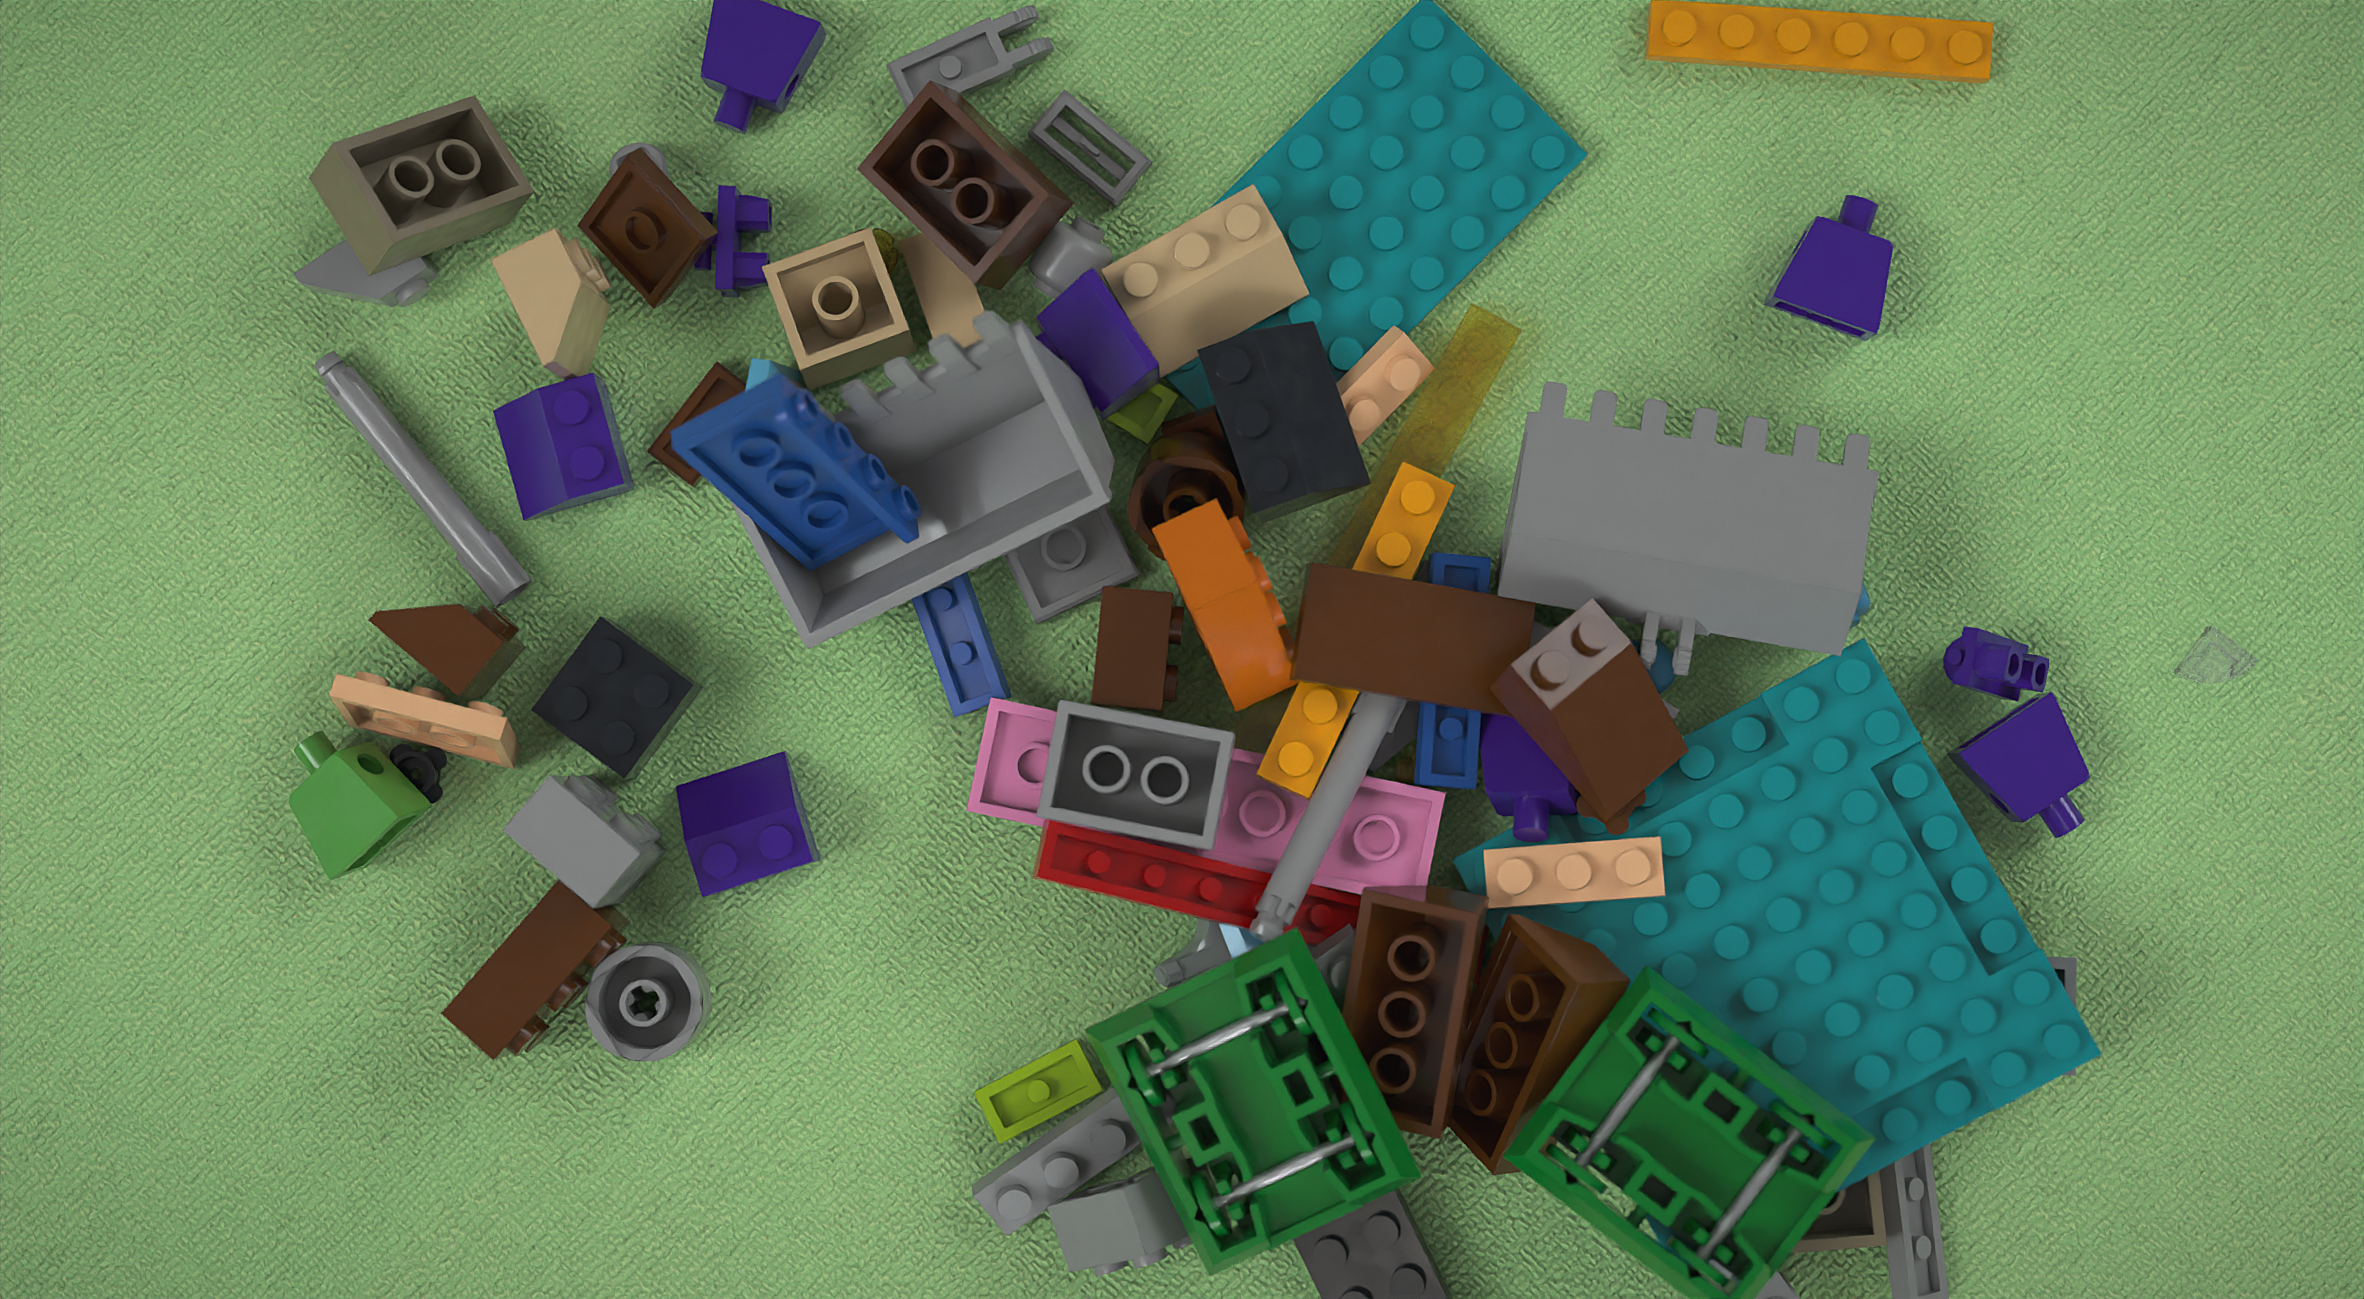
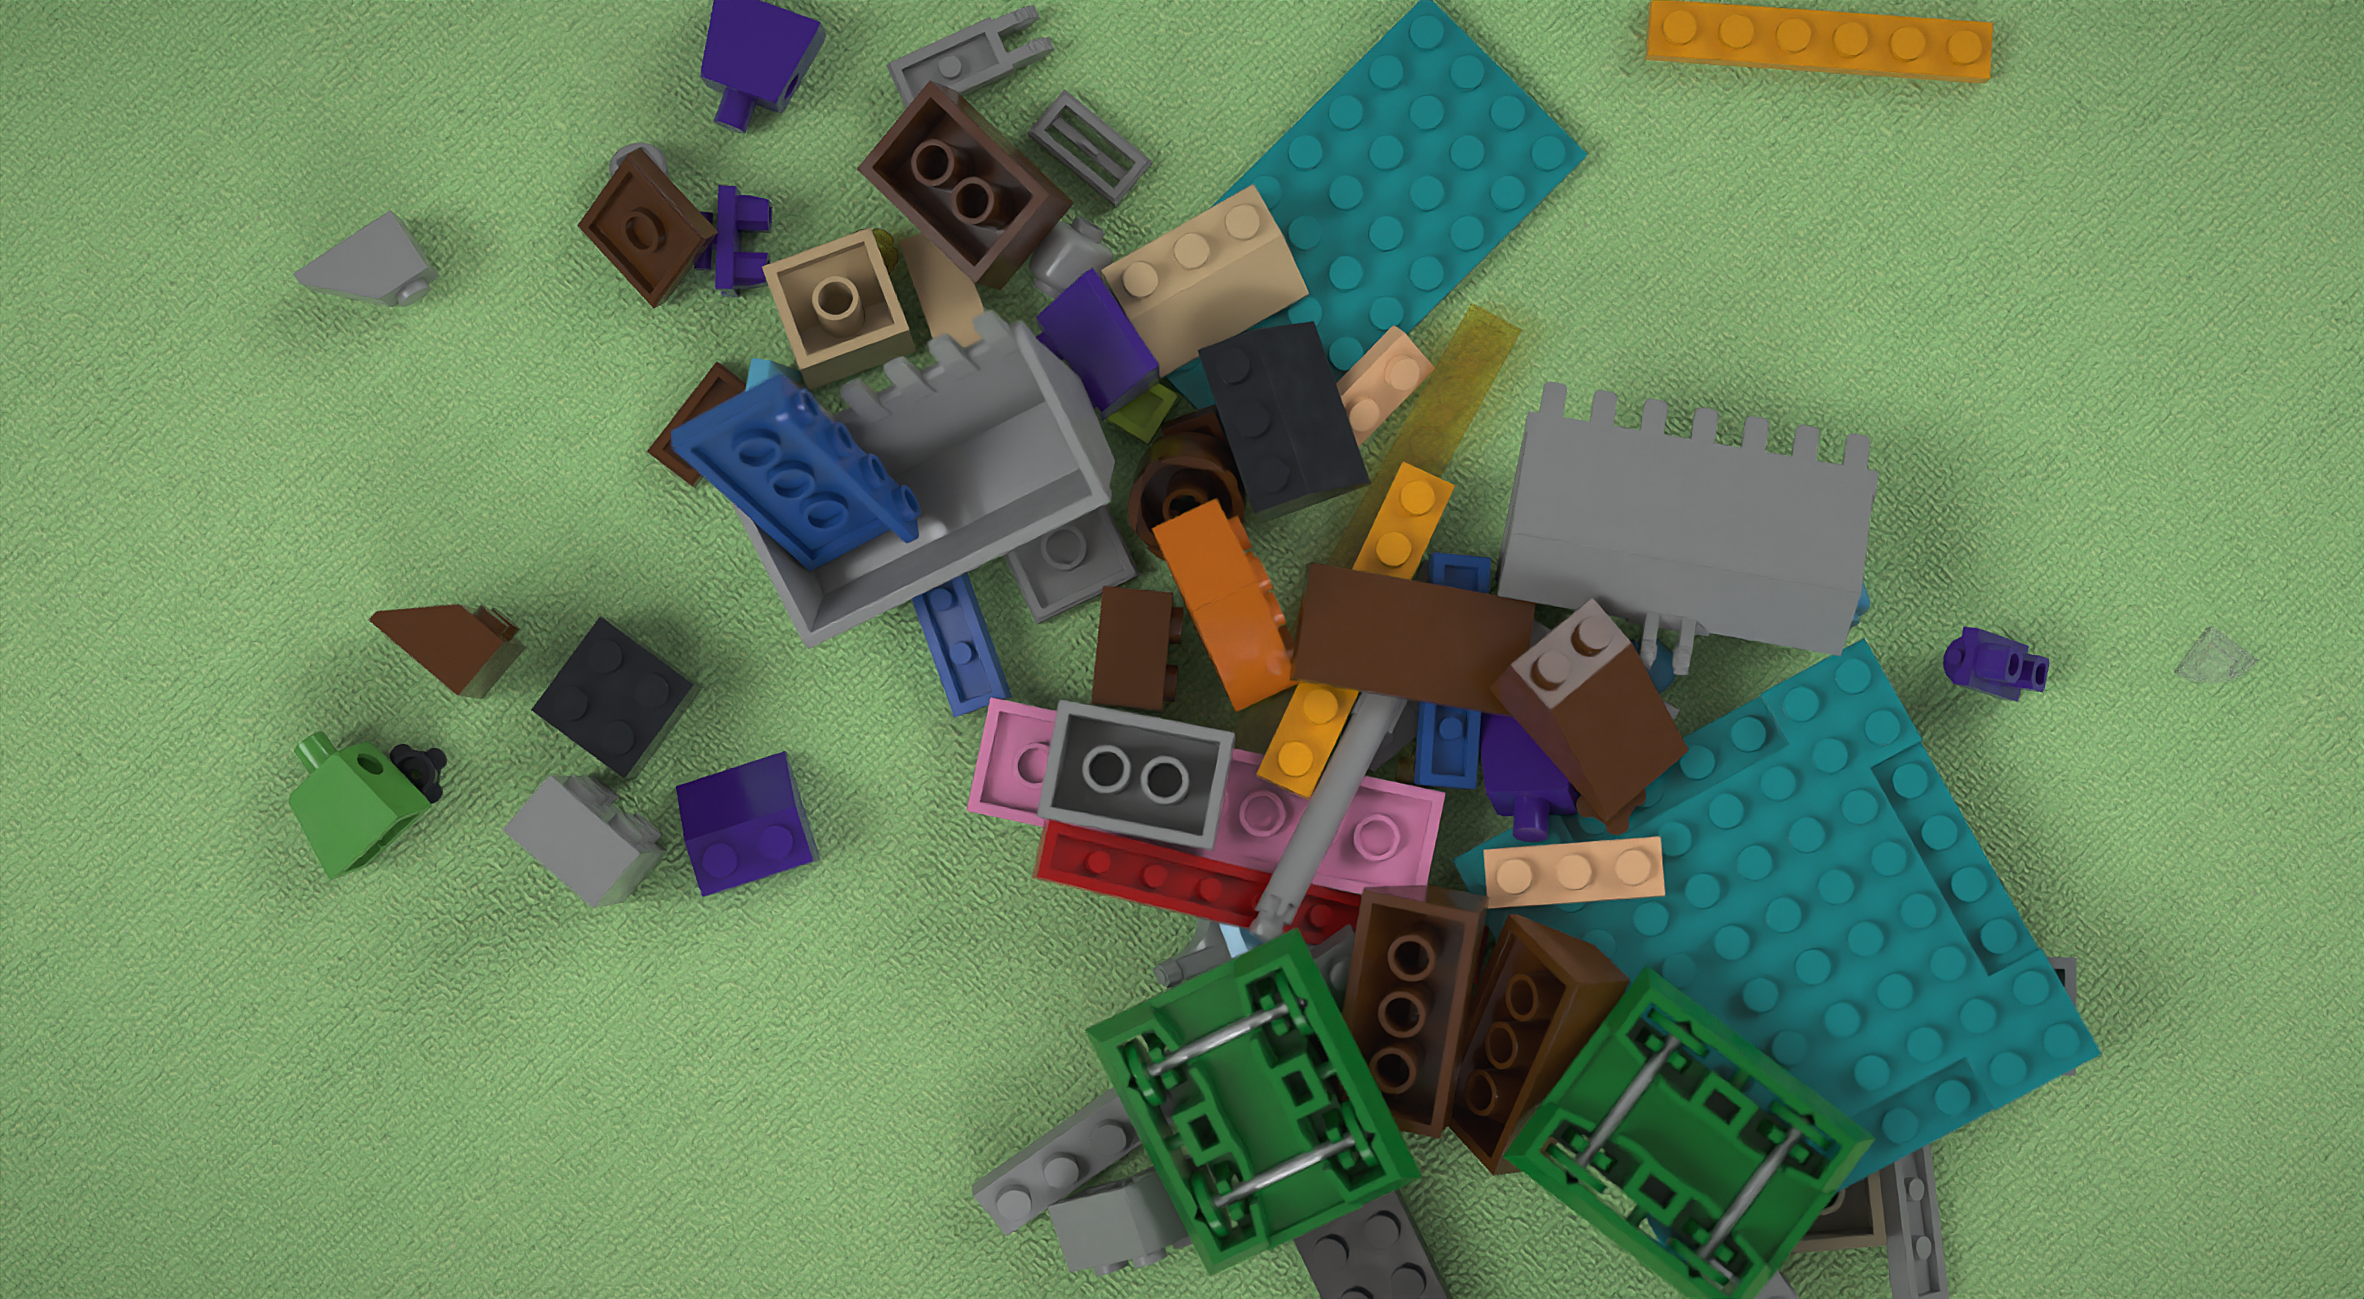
dark tan brick [309,95,535,276] -> none
light grey piece [314,351,532,609] -> none
light nougat plate [329,672,521,769] -> none
reddish brown brick [441,879,631,1060] -> none
tan slope [490,228,612,380] -> none
dark purple slope [493,373,635,521] -> none
light grey brick [585,942,712,1061] -> none
lime plate [974,1038,1103,1144] -> none
dark purple torso [1764,195,1893,341] -> none
dark purple torso [1947,692,2090,838] -> none

